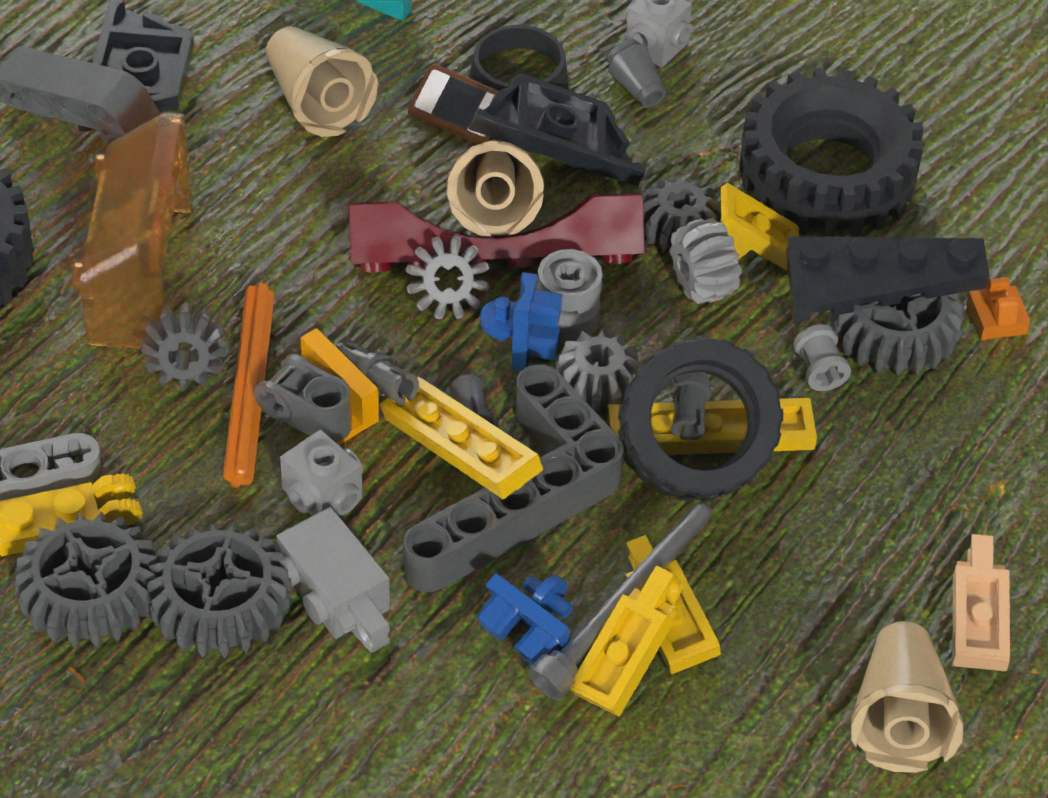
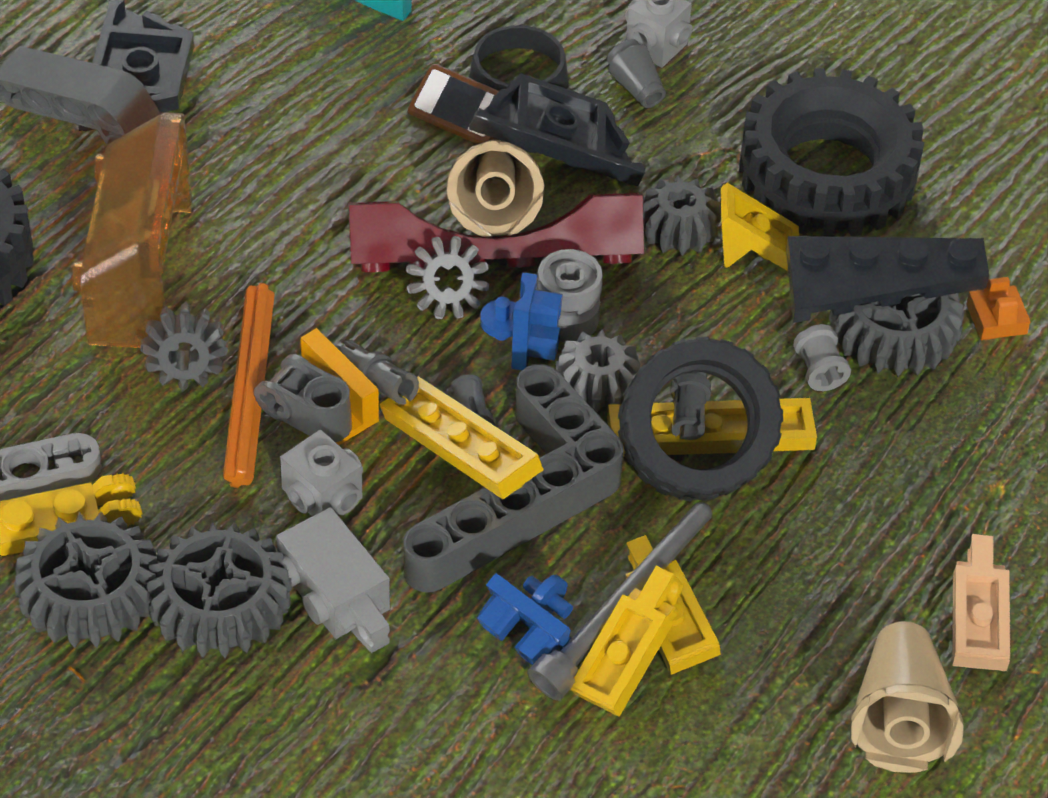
tan cone [266,26,379,137] -> none
light grey gear [669,218,742,304] -> none

